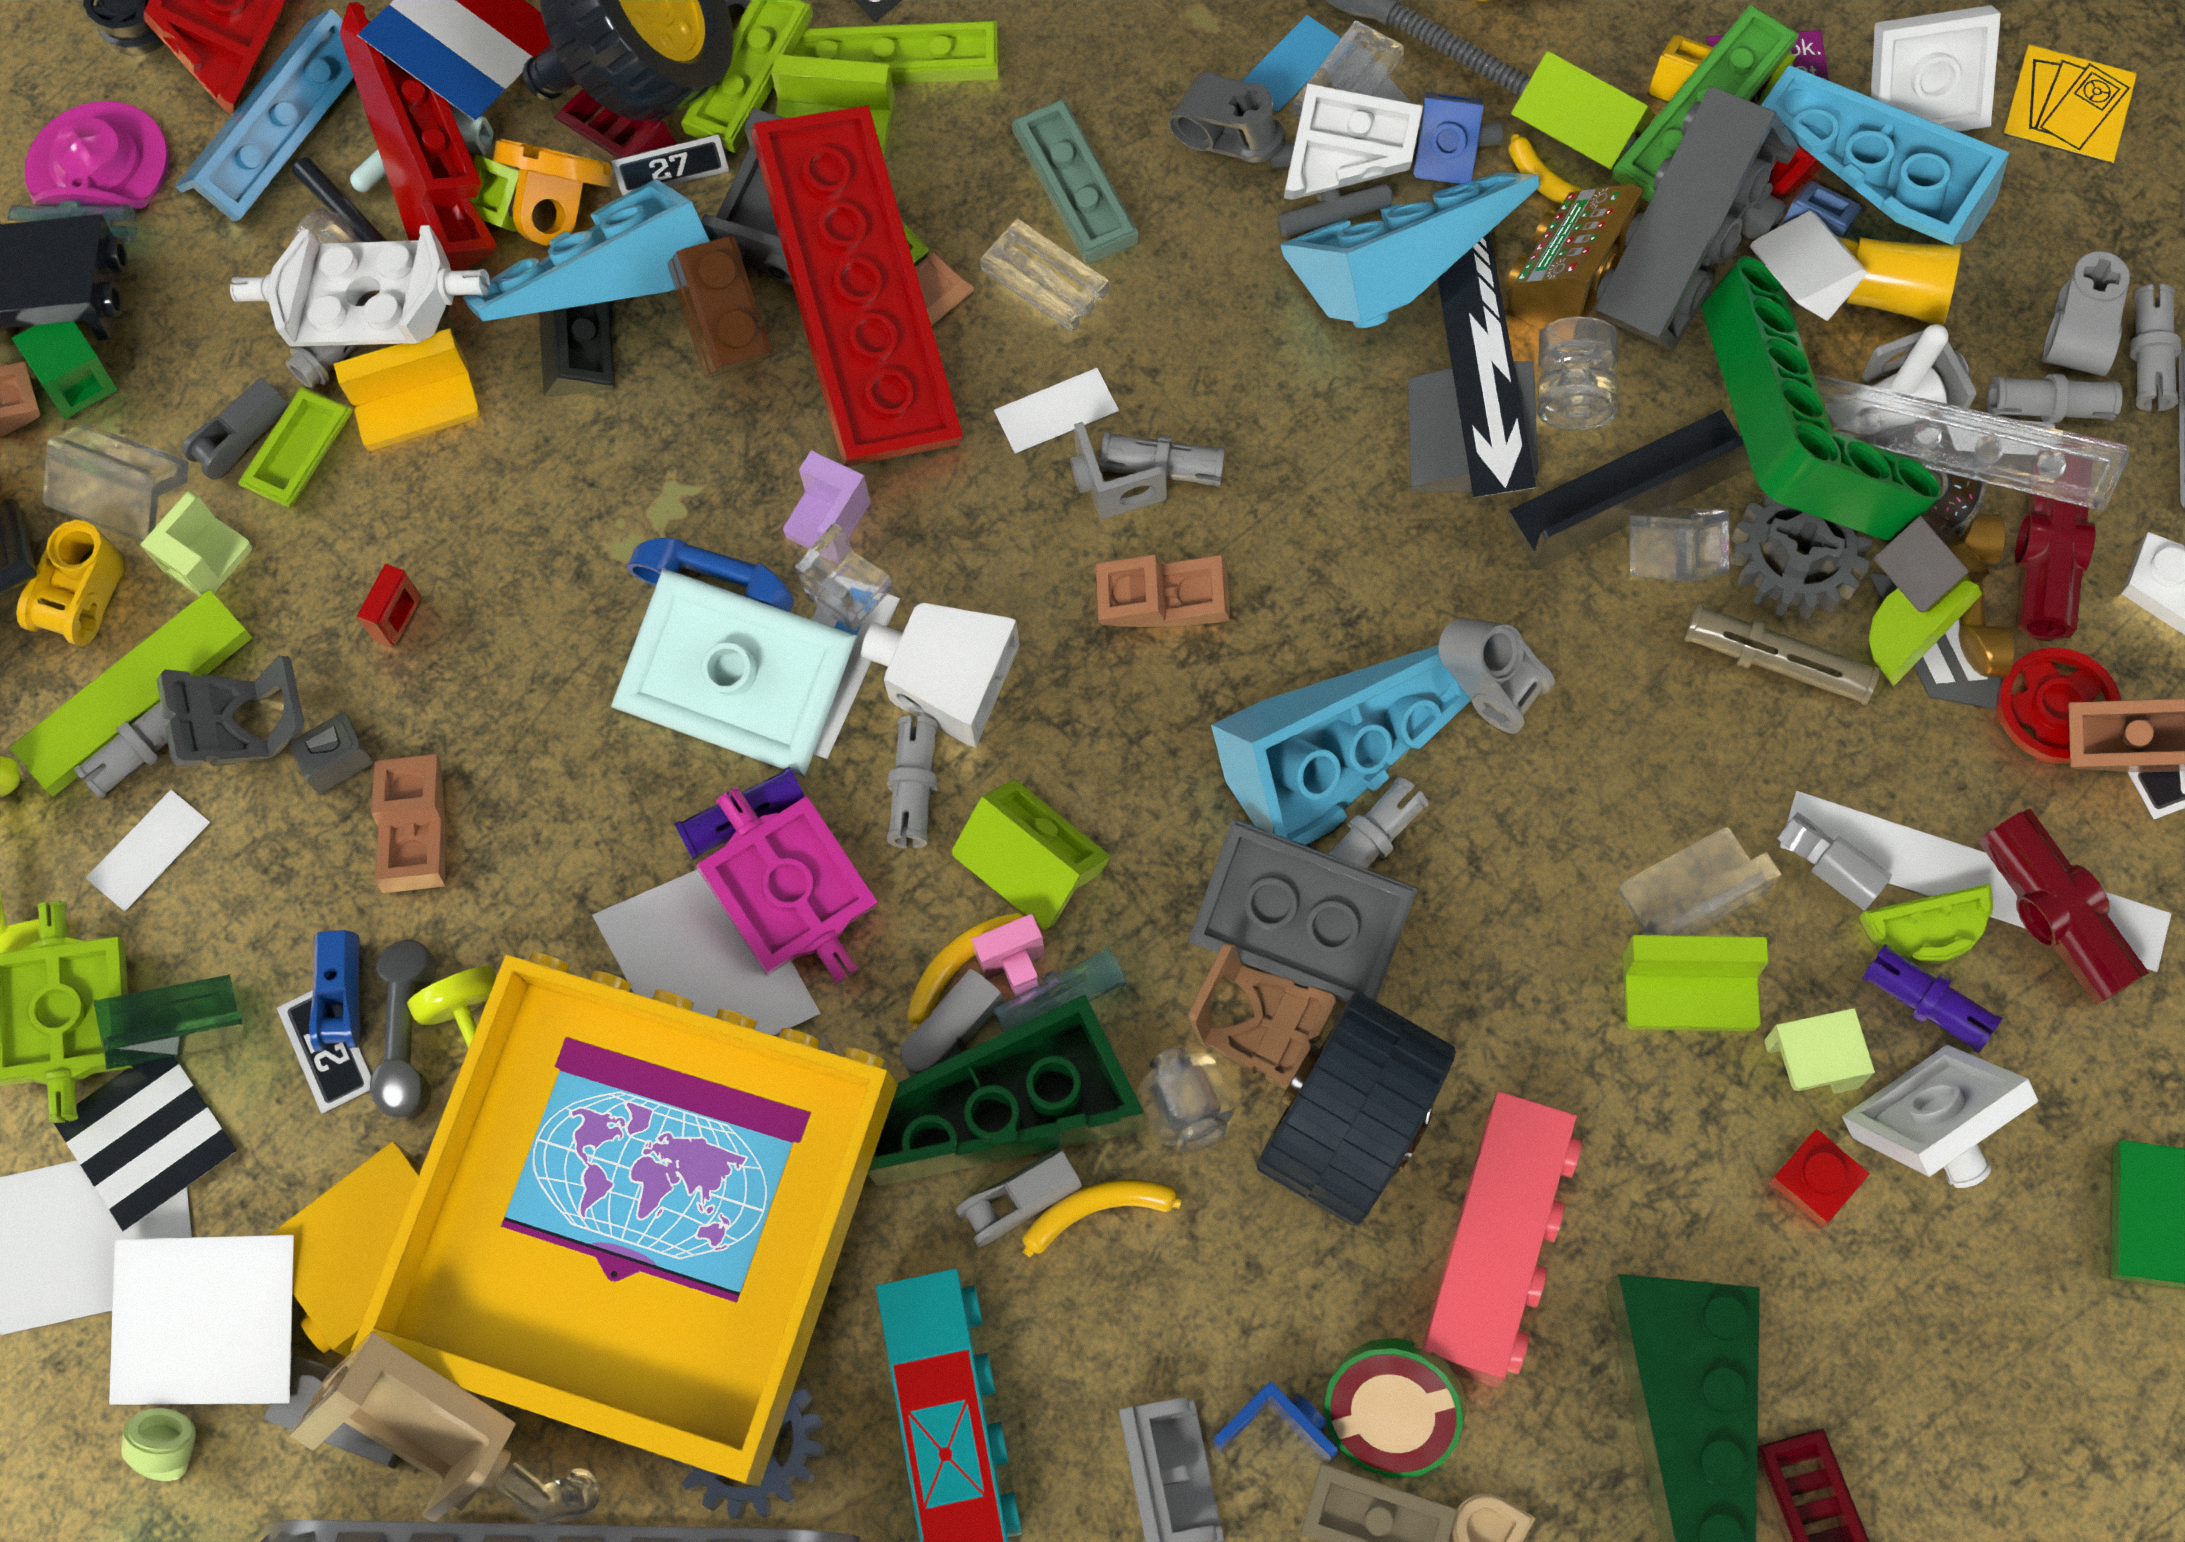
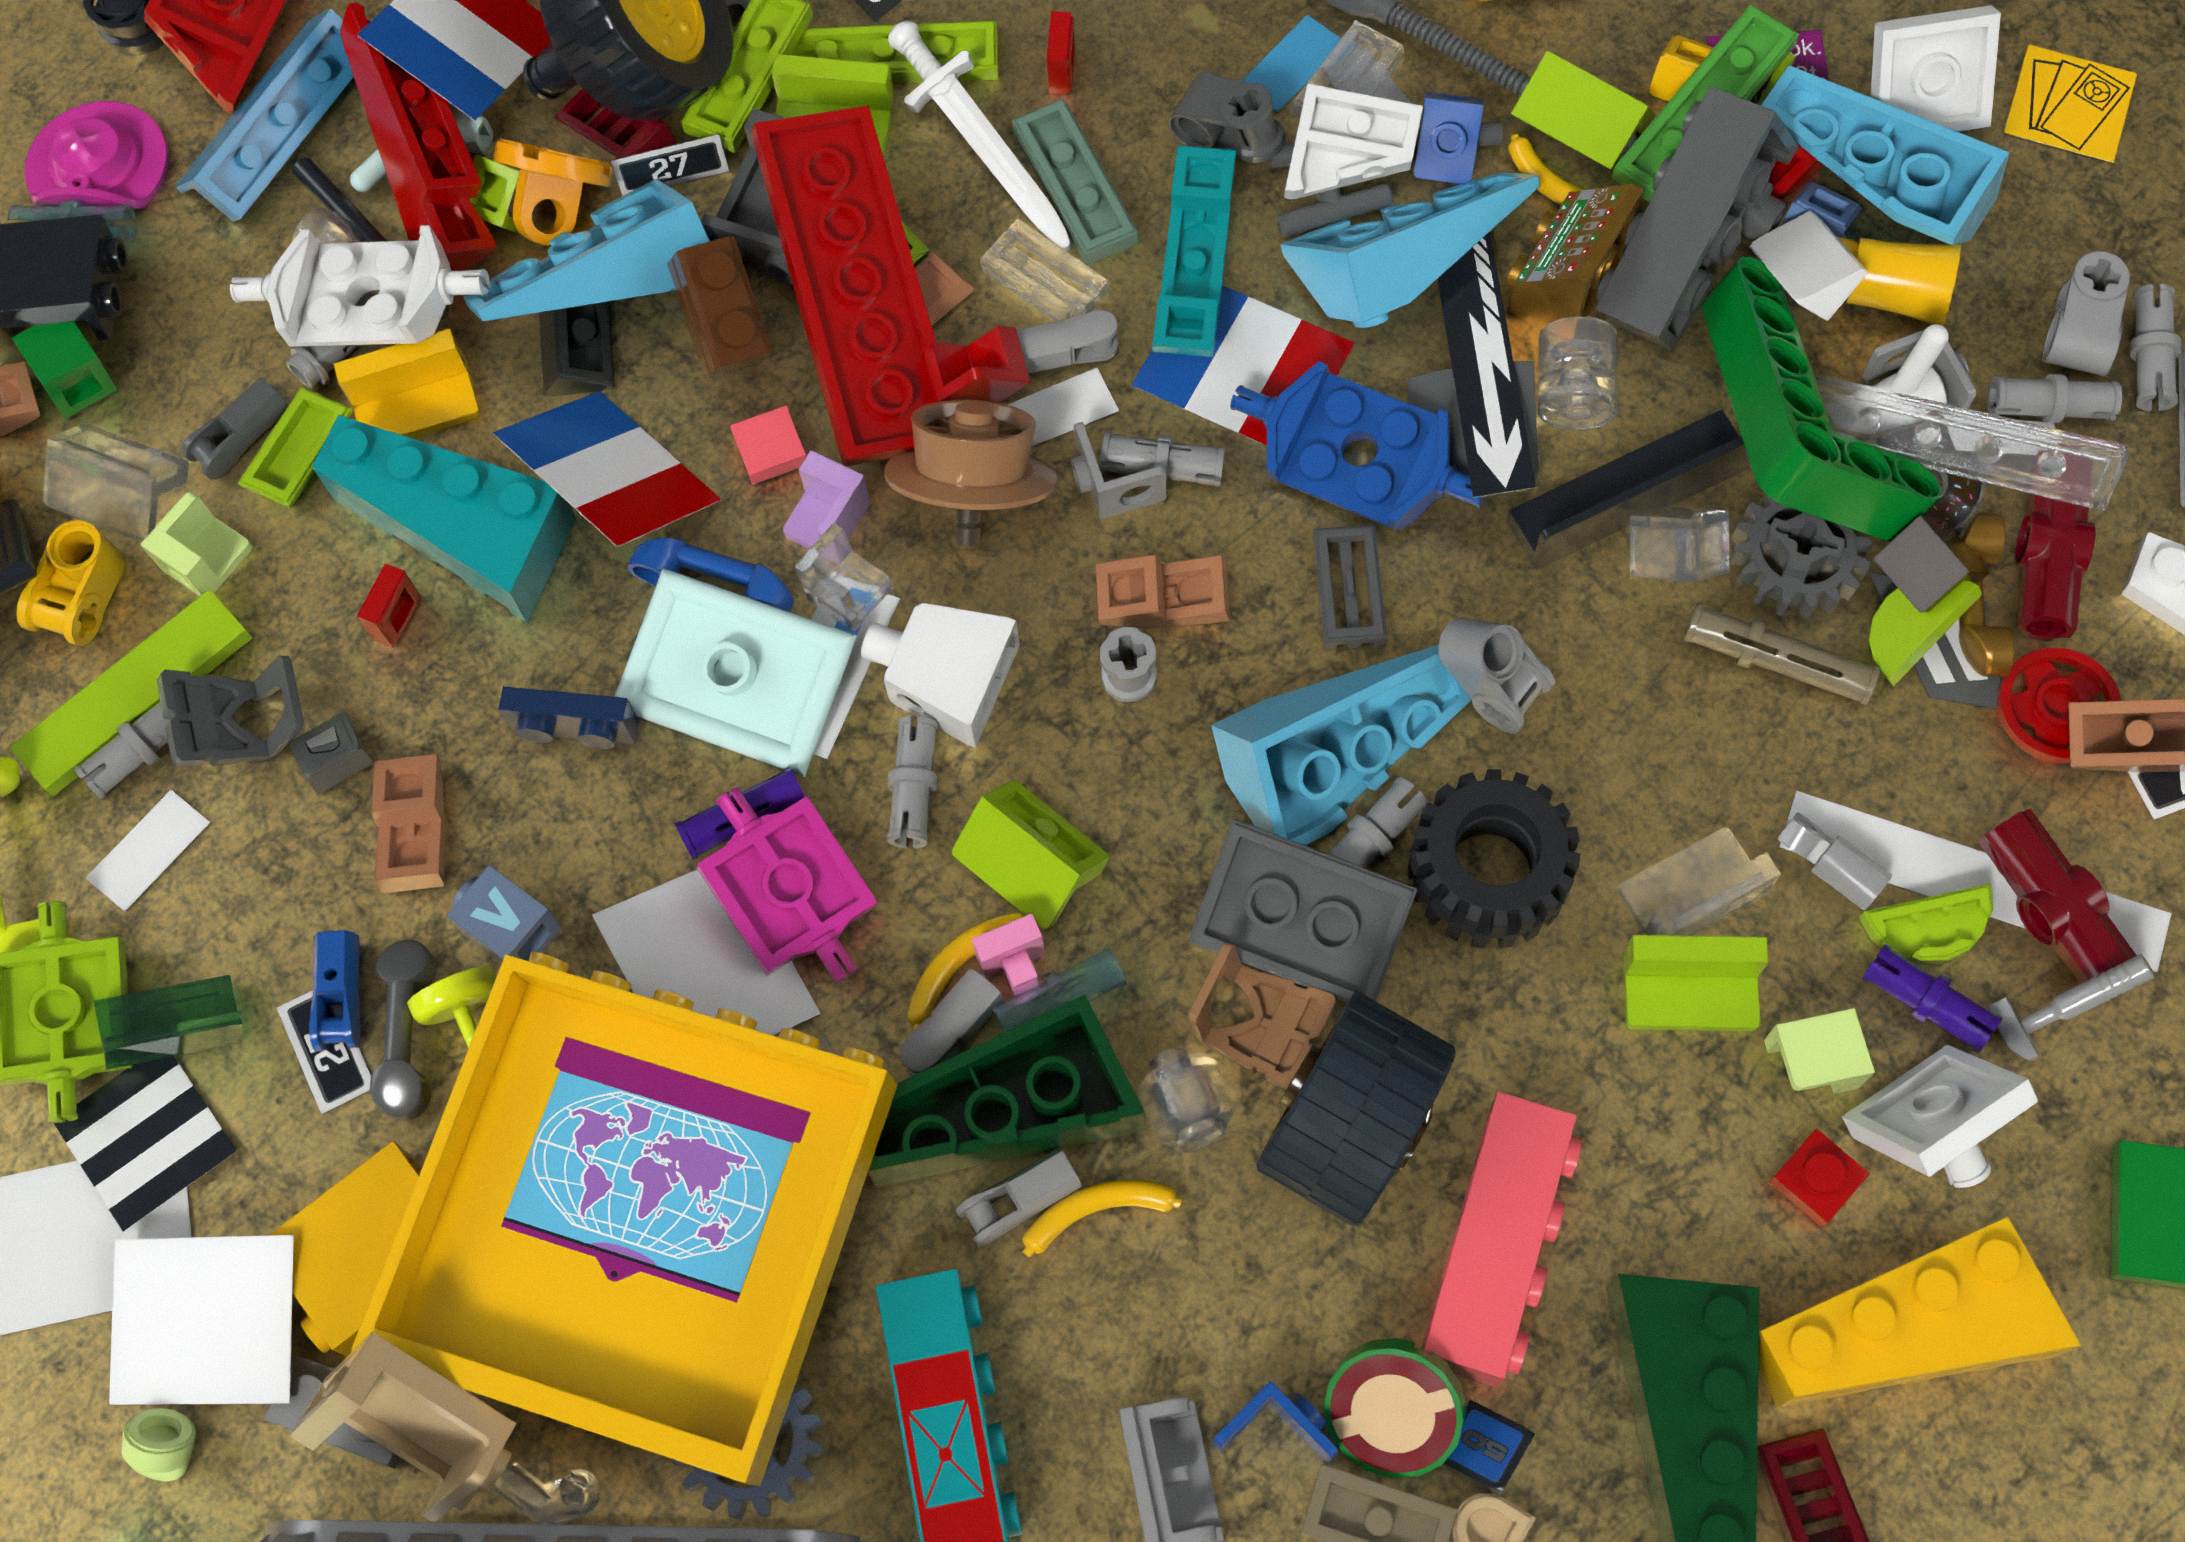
none -> teal wedge [312,415,577,623]
none -> sand blue brick [447,865,562,963]
none -> sticker [493,391,722,547]
none -> dark blue plate [498,686,639,749]
none -> coral tile [730,405,807,485]
none -> medium nougat piece [884,400,1058,547]
none -> white sword [888,21,1072,251]
none -> red panel [925,325,1030,403]
none -> light grey bar [1016,310,1119,374]
none -> red tile [1046,11,1076,95]
none -> light grey bush [1100,627,1157,703]
none -> sticker [1131,285,1355,446]
none -> teal slope [1152,146,1236,357]
none -> blue plate [1230,361,1486,531]
none -> dark grey tile [1312,525,1387,651]
none -> black tyre [1408,769,1581,948]
none -> slope [1442,1399,1535,1497]
none -> yellow wedge [1758,1217,2081,1408]
none -> light grey piece [1987,954,2155,1061]

